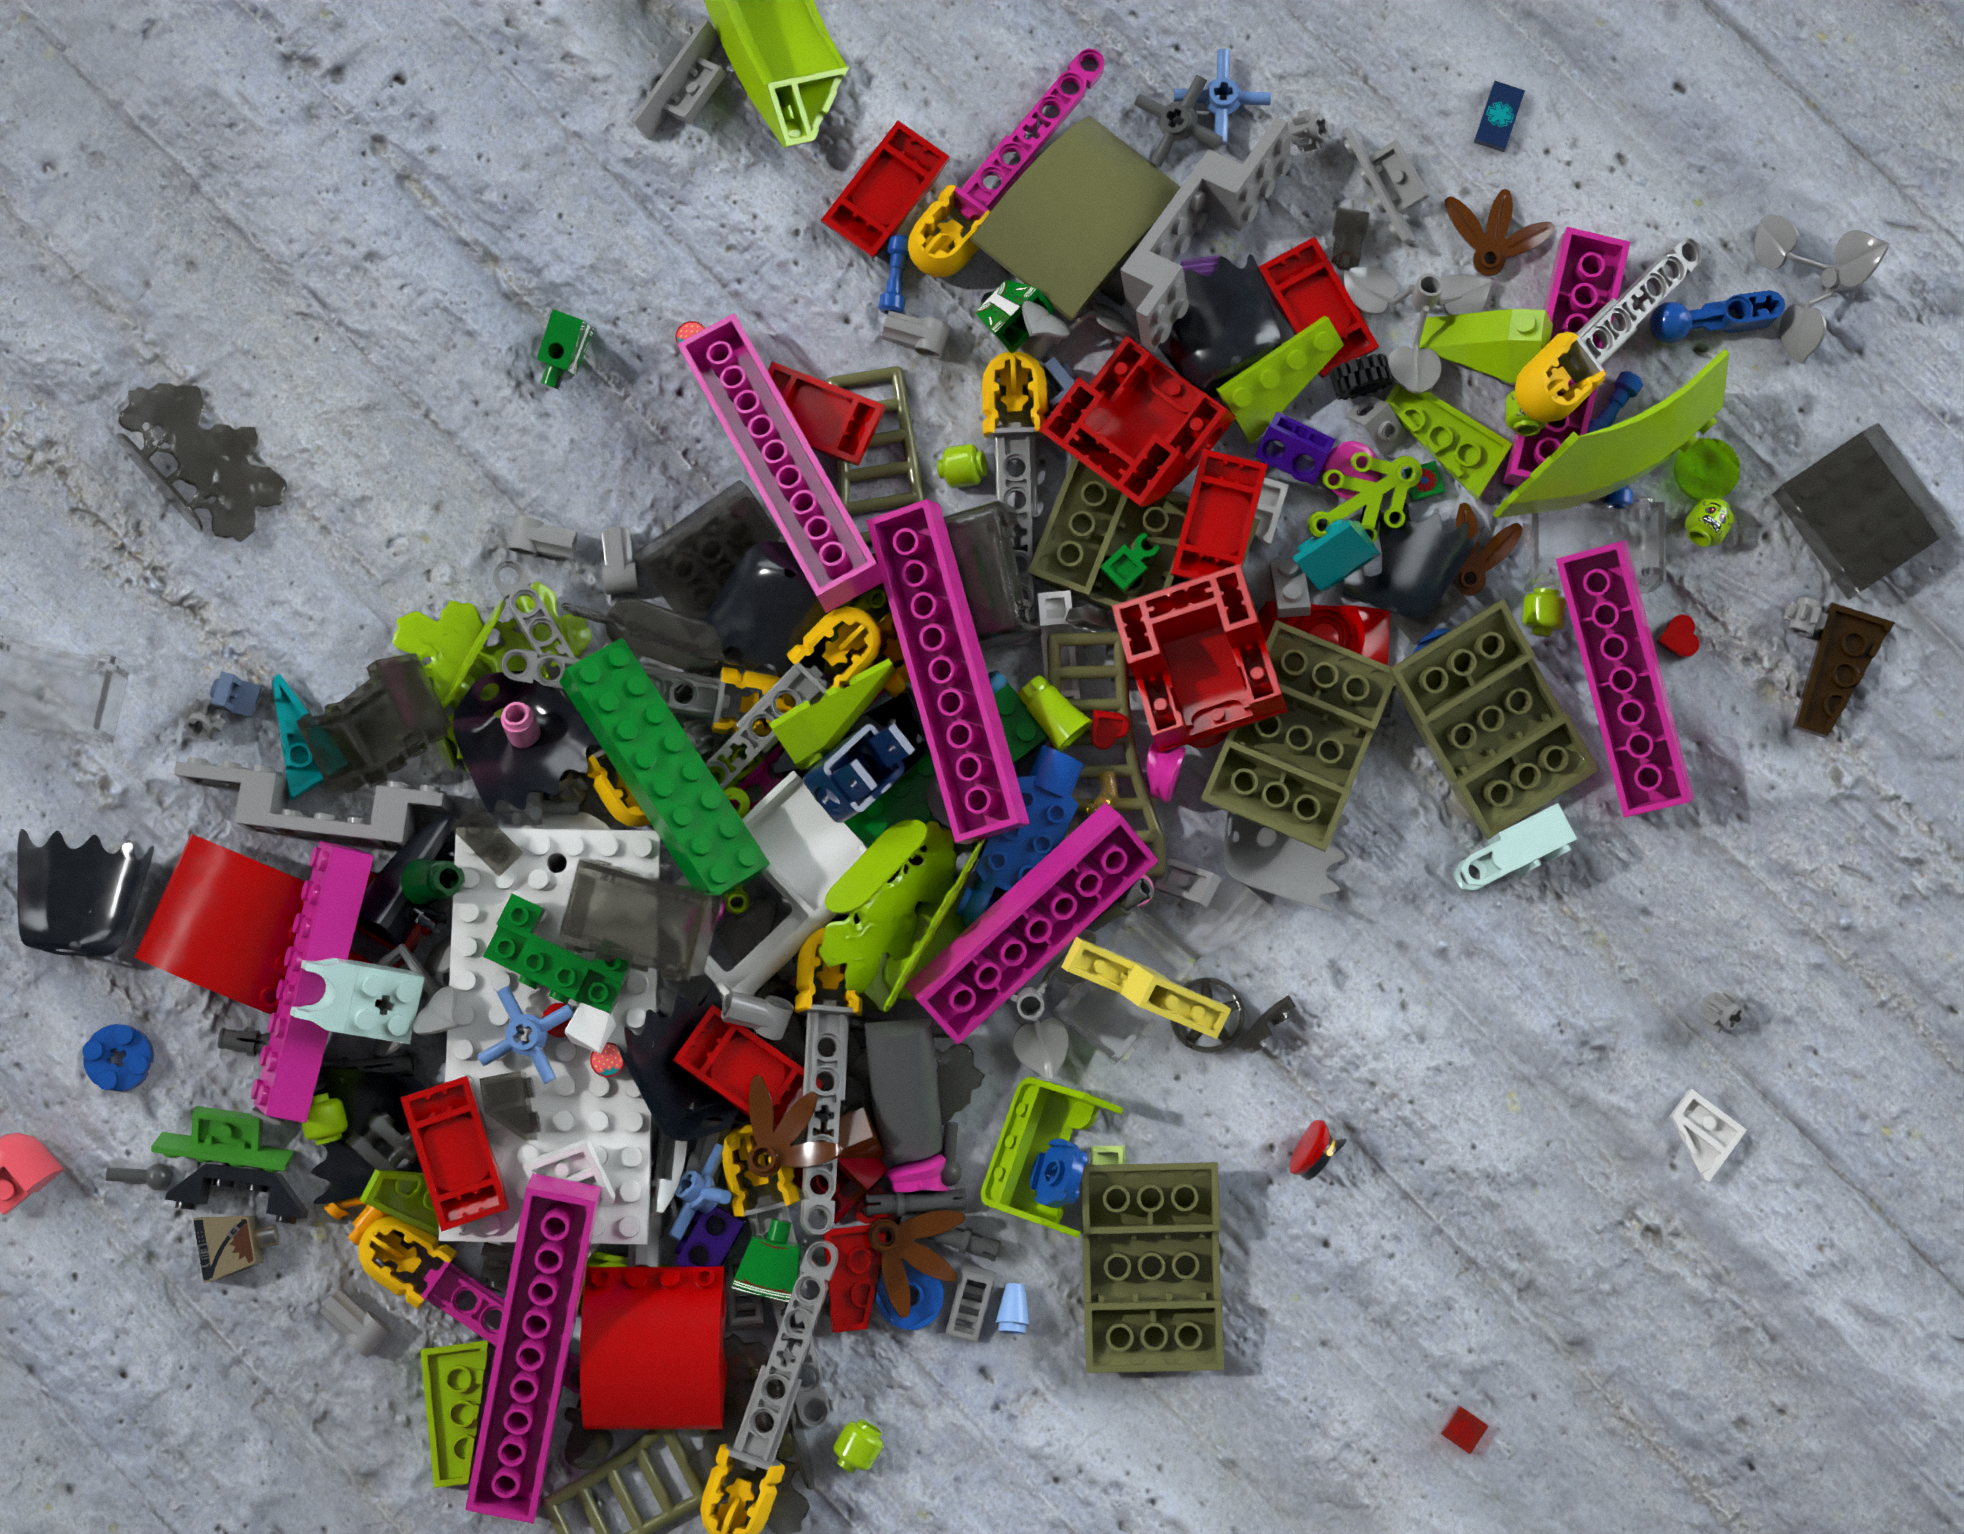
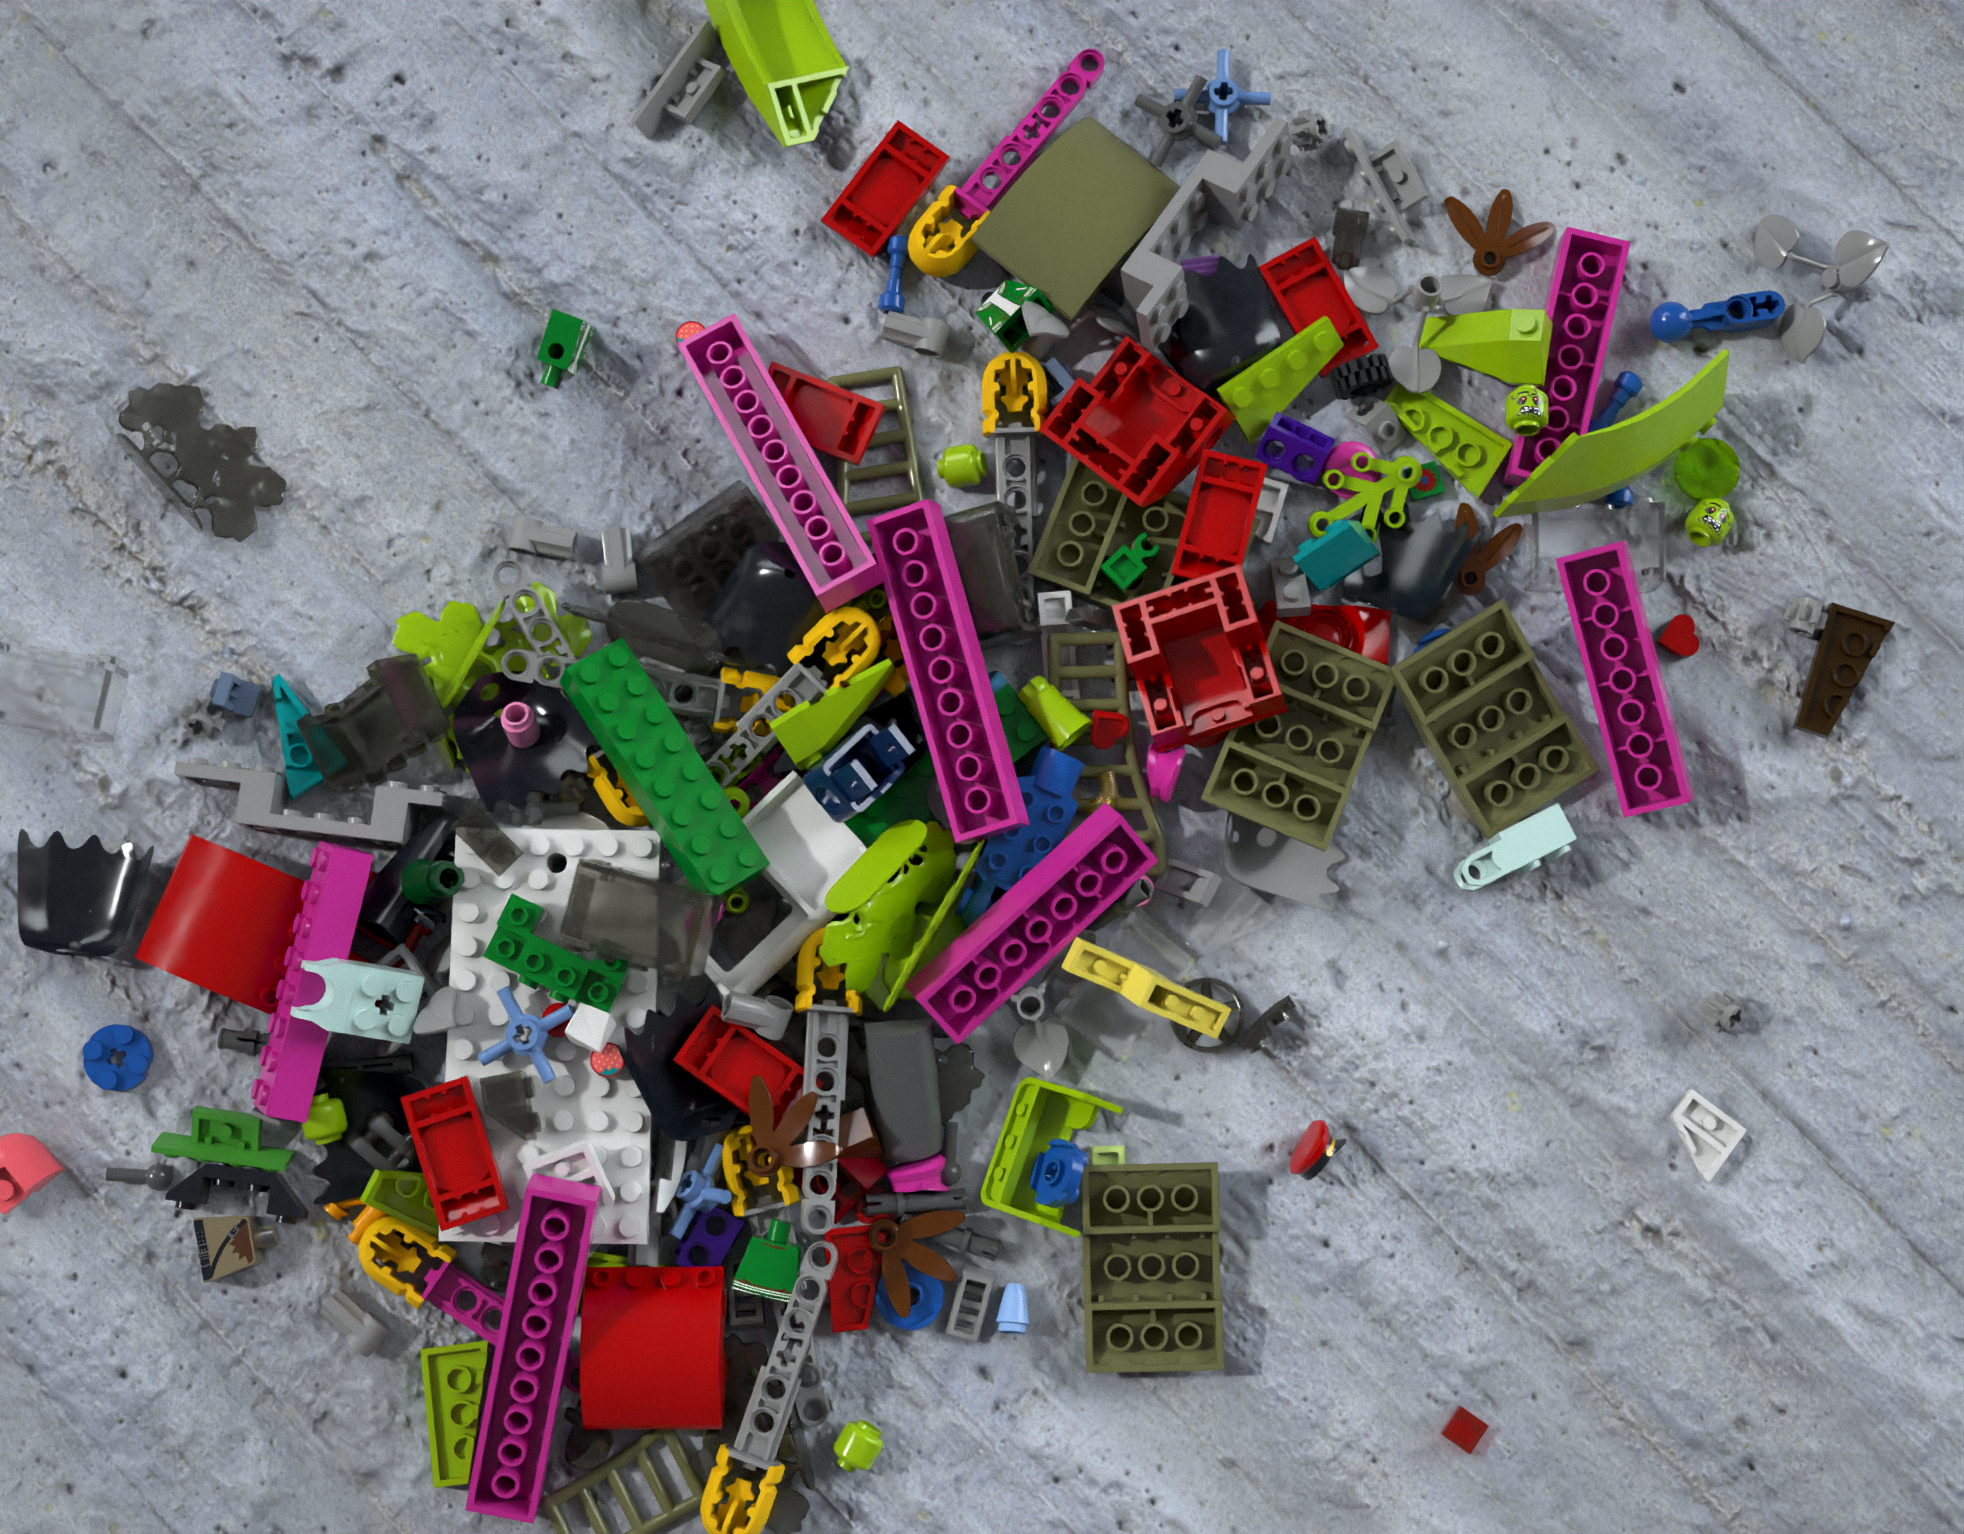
dark blue tile [1474,81,1525,152] -> none
piece [1515,238,1703,423] -> none
lime head [1522,588,1567,637] -> none
clear smoke slope [1772,422,1955,600] -> none

